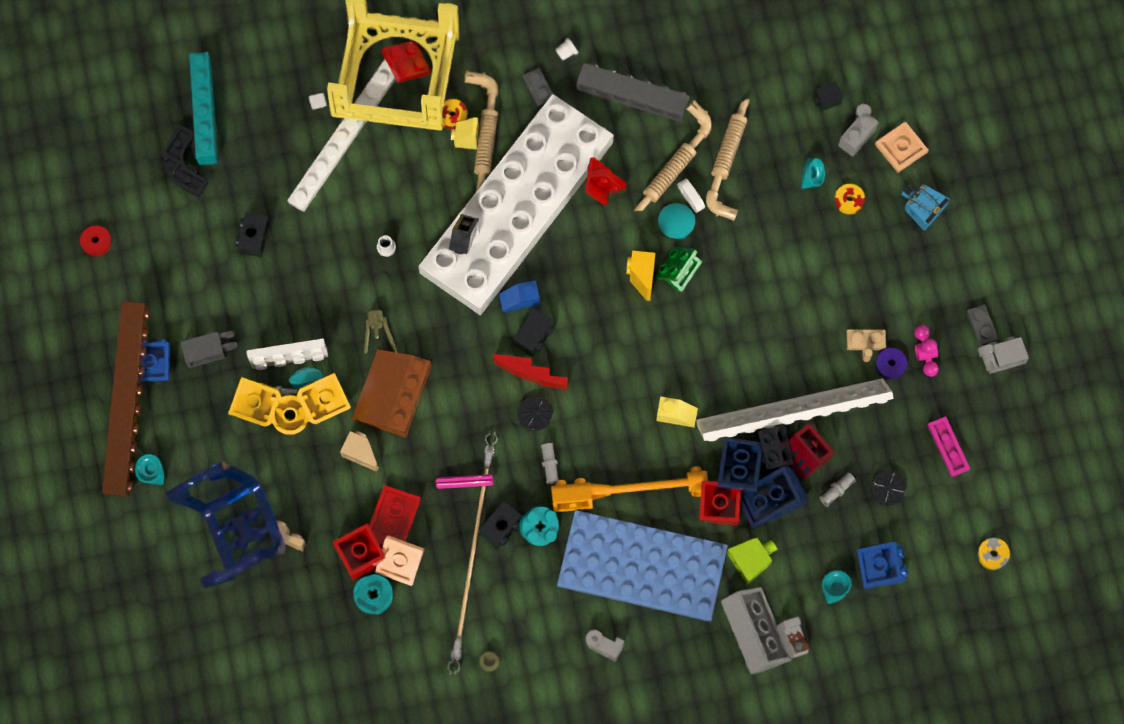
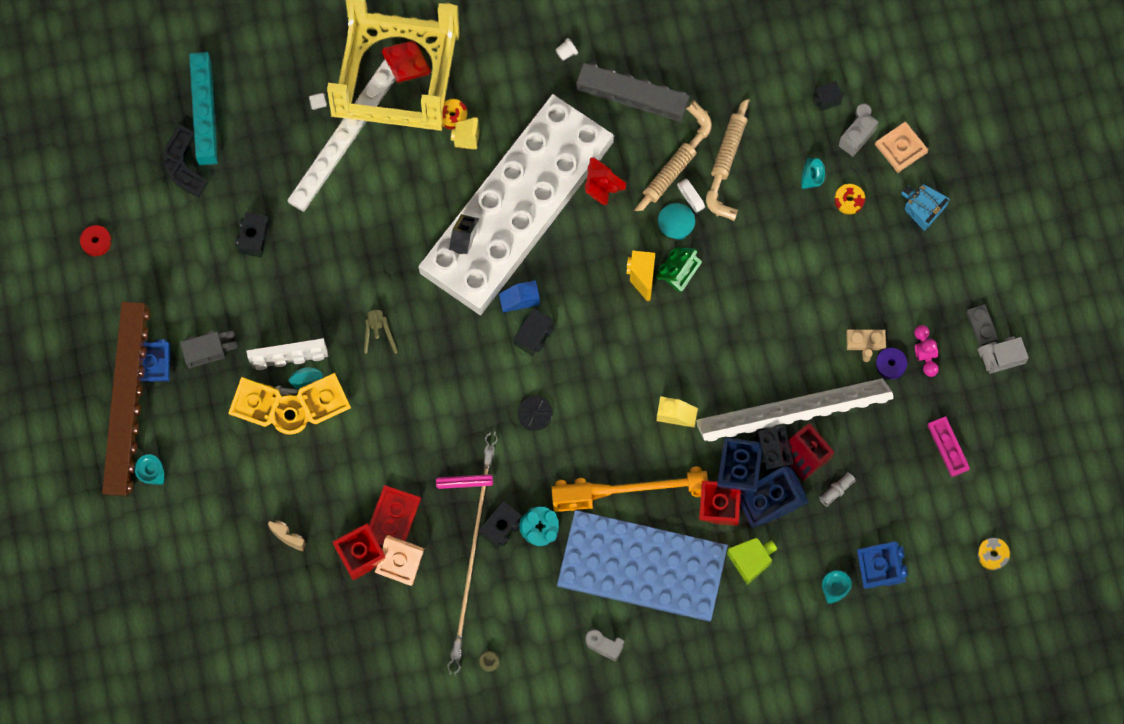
clear blue windscreen [166,461,285,589] -> none
tan slope [340,431,378,472] -> none
dark orange slope [352,349,432,438] -> none
teal plate [353,574,393,615] -> none
white piece [377,235,396,257] -> none
tan piece [465,71,498,192] -> none
red slope [493,354,568,390] -> none
dark grey plate [522,68,552,109] -> none
light grey pin [541,443,559,484] -> none
light grey slope [721,587,792,674] -> none
light grey leg [776,617,808,658] -> none
black wheel [871,471,907,505] -> none

